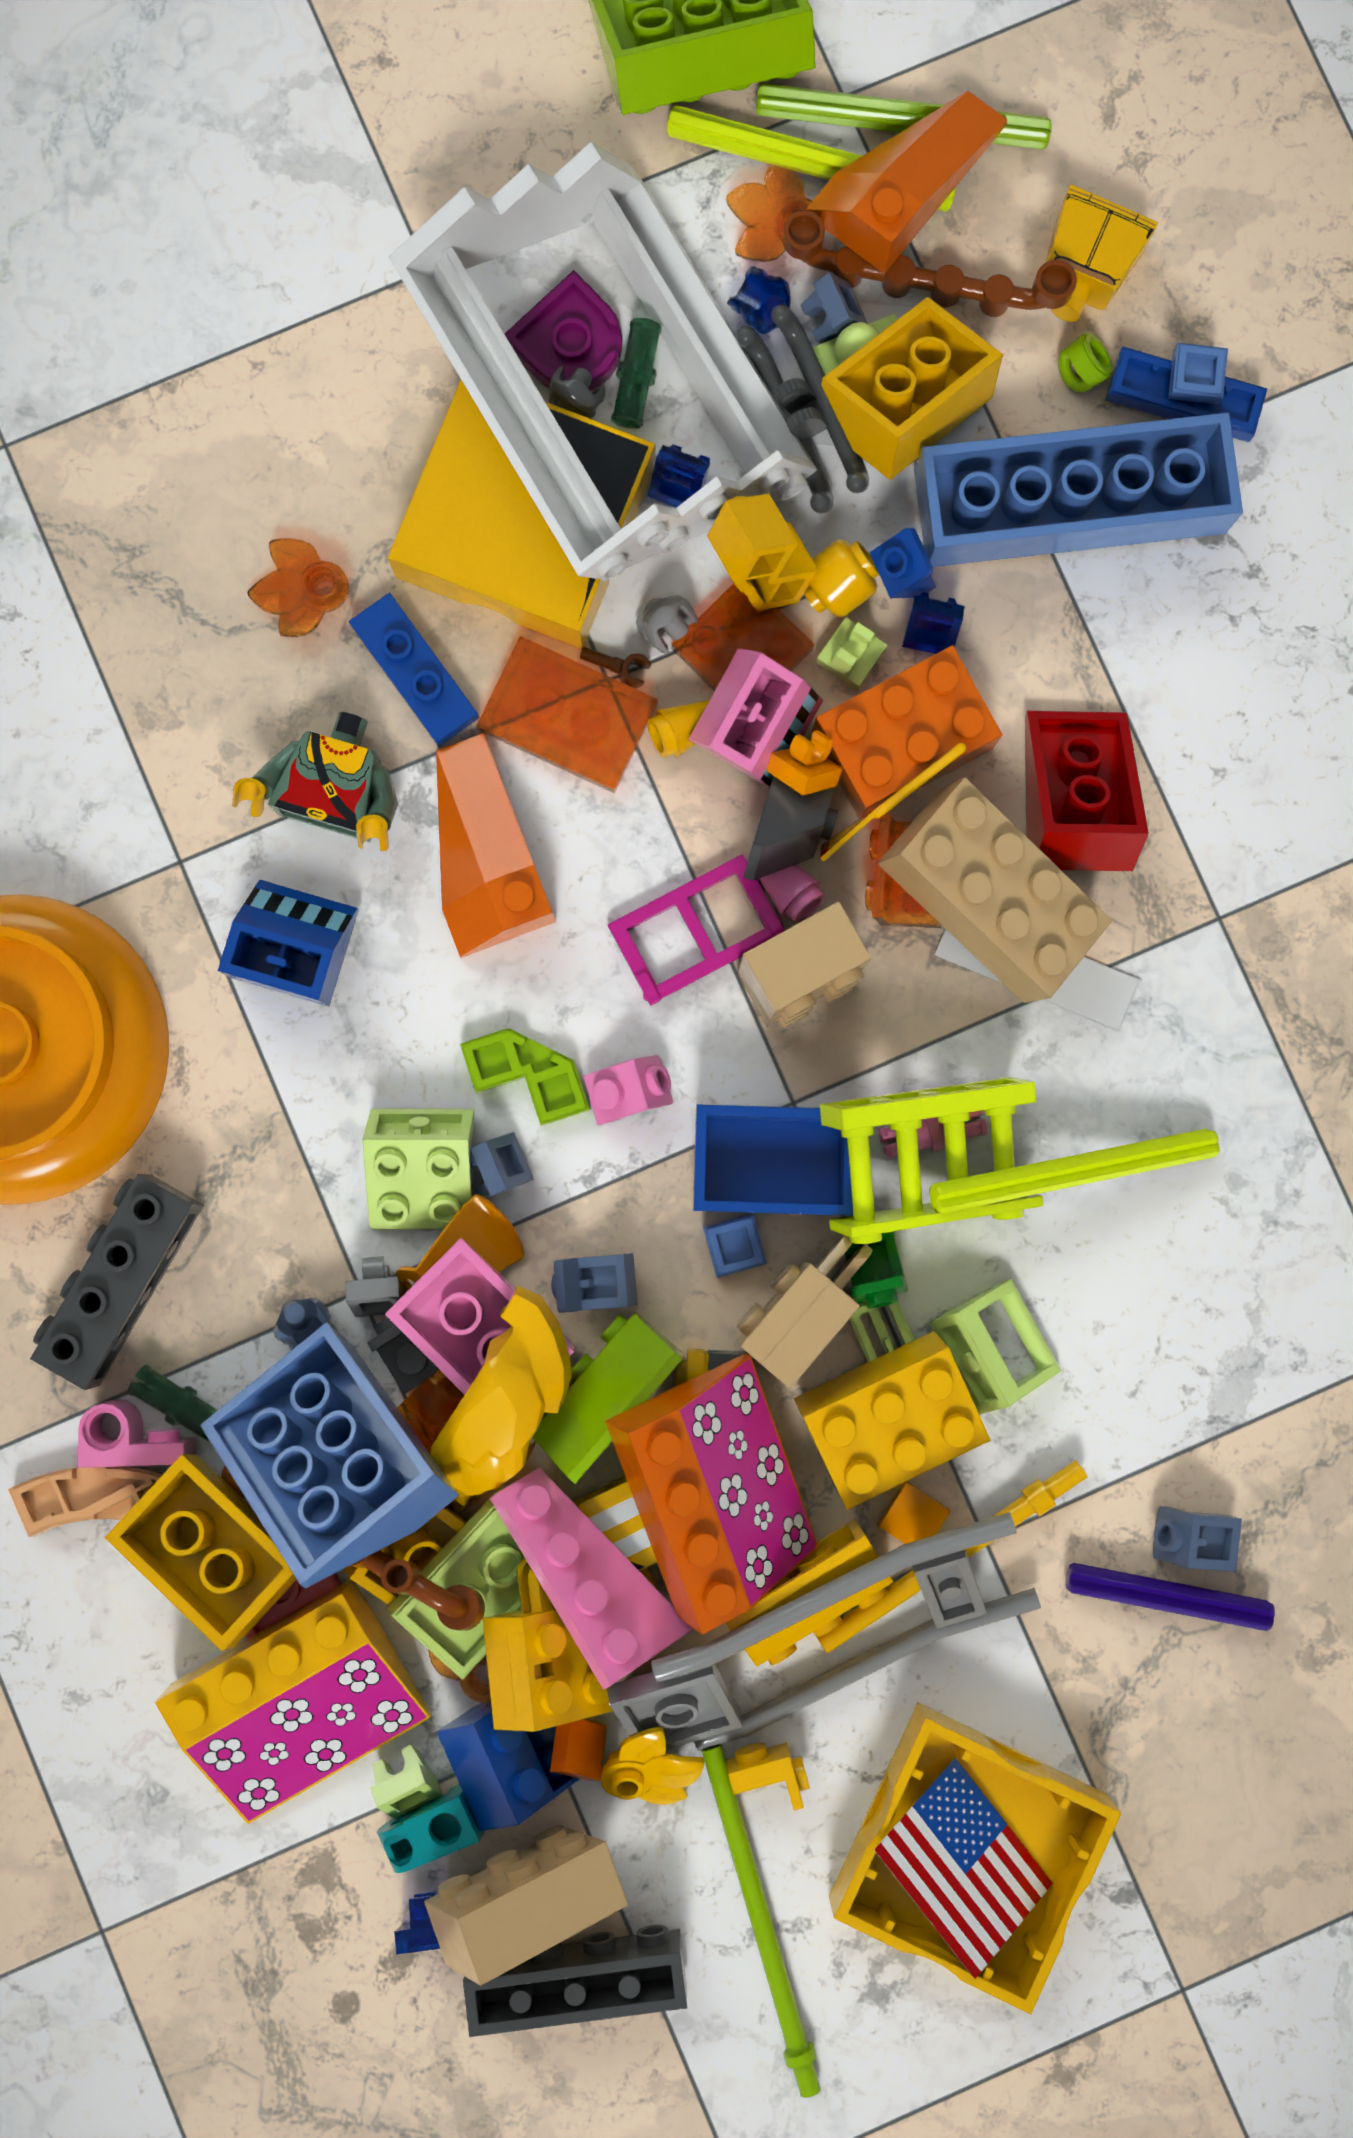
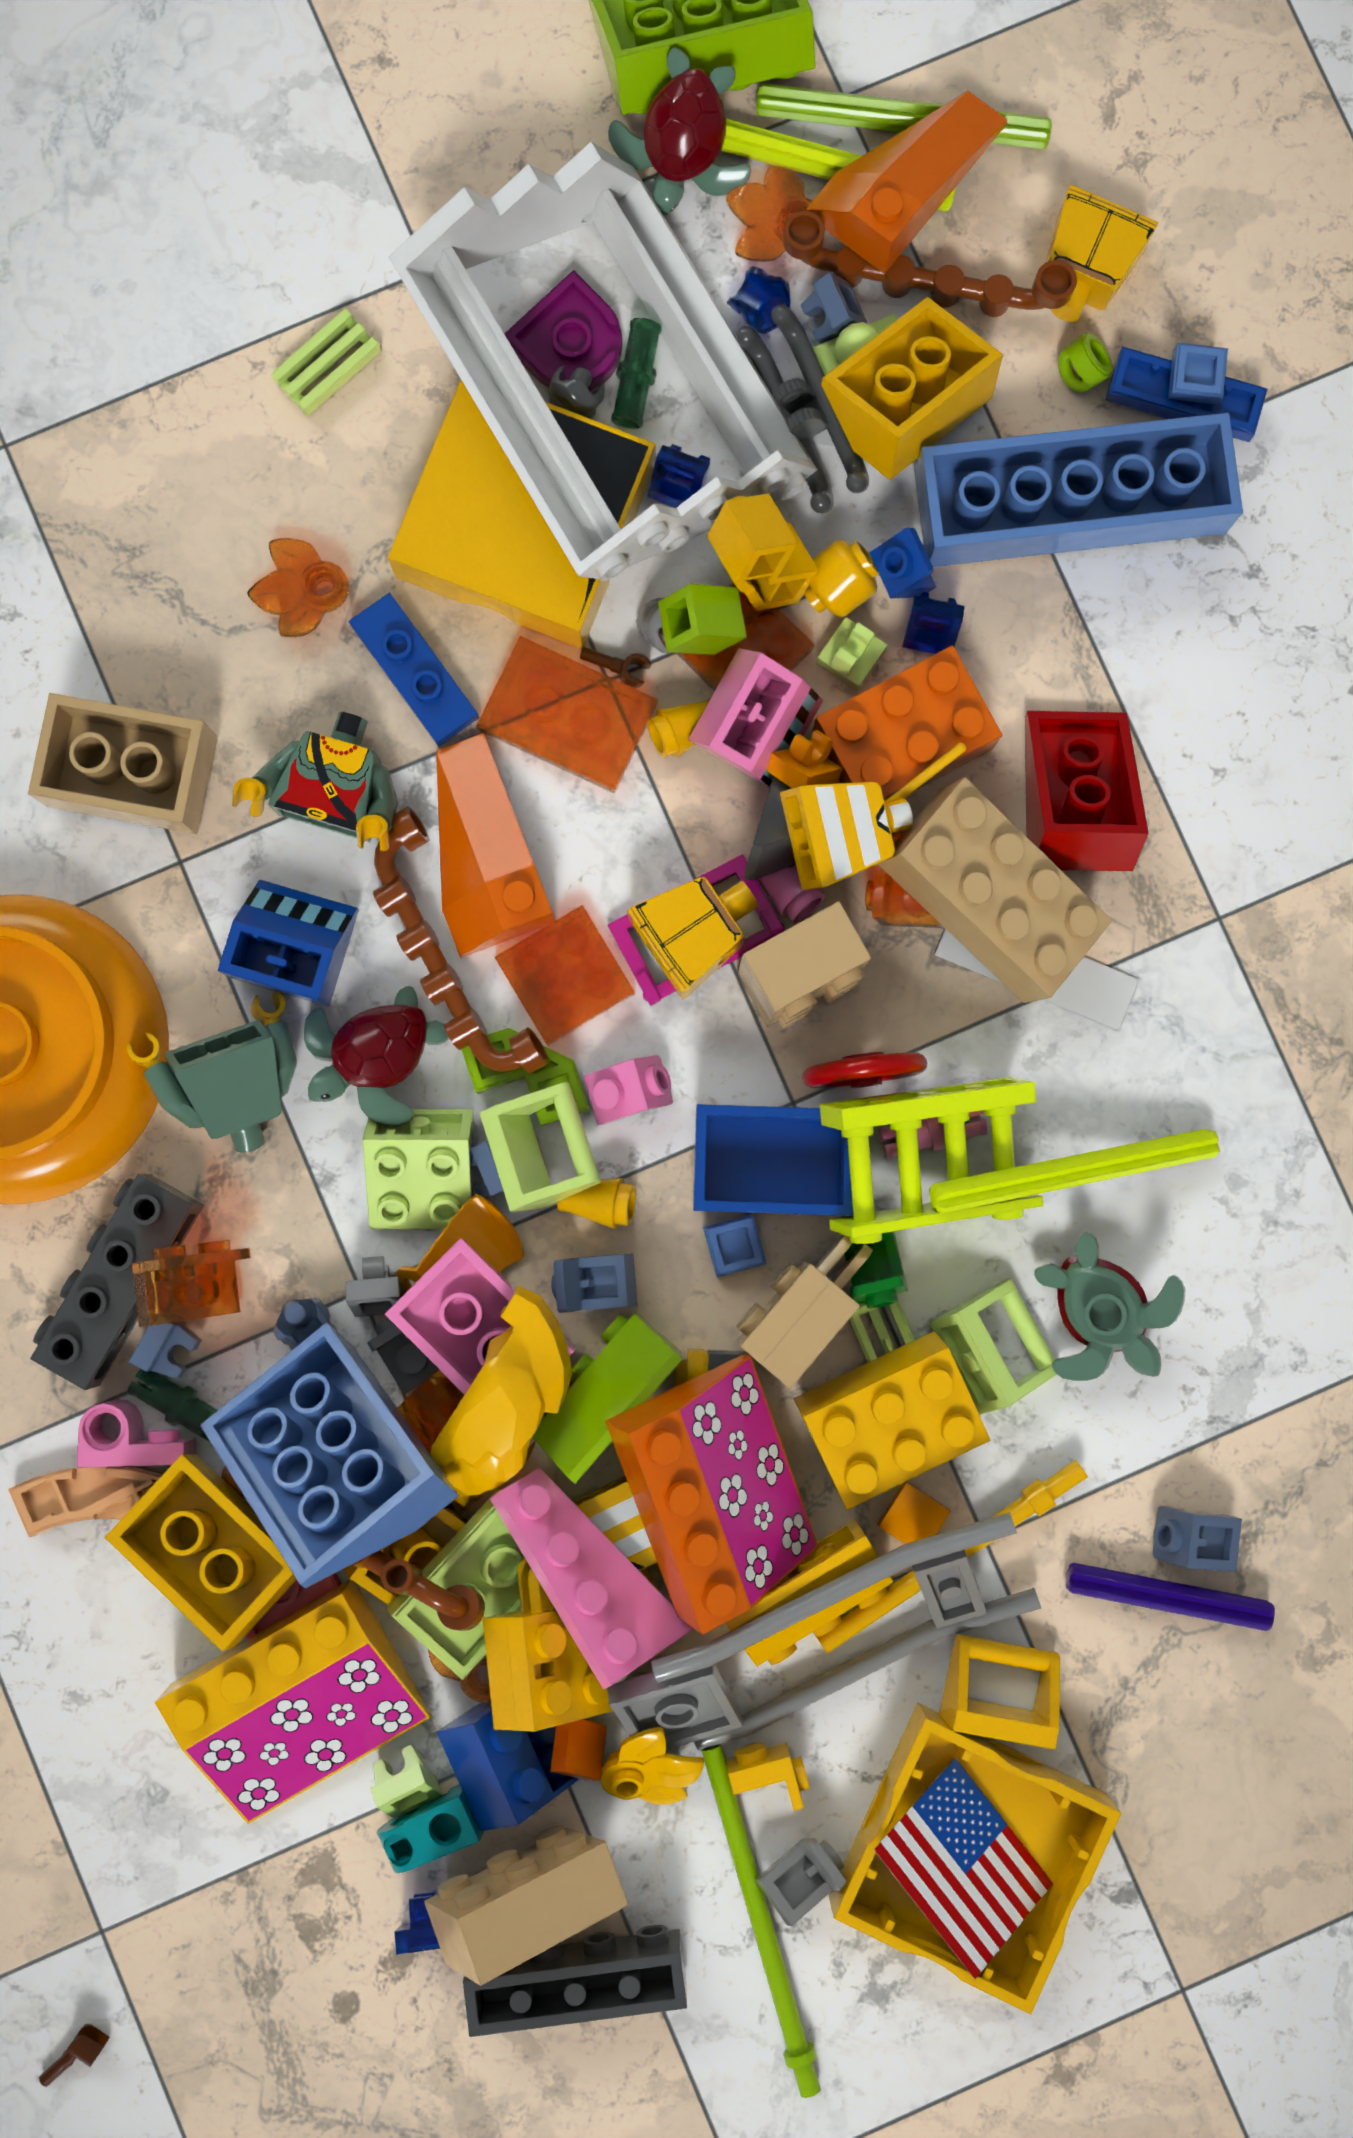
none -> tan brick [28,693,217,835]
none -> reddish brown hand [39,2024,110,2087]
none -> sand green torso [127,991,297,1153]
none -> sand blue tile [129,1313,202,1379]
none -> clear orange bracket [132,1240,251,1327]
none -> yellowish green tile [271,308,381,417]
none -> animal [304,986,449,1126]
none -> dark orange bar [373,806,549,1074]
none -> yellowish green tile [479,1082,601,1212]
none -> clear orange tile [494,905,635,1046]
none -> yellow cone [557,1178,636,1229]
none -> dark red animal [608,47,751,216]
none -> yellow torso [627,877,759,1000]
none -> lime brick [658,583,747,655]
none -> light grey bracket [755,1838,848,1926]
none -> yellow torso [779,782,913,890]
none -> red plate [802,1052,928,1088]
none -> yellow tile [939,1634,1060,1750]
none -> sand green animal [1034,1232,1186,1381]

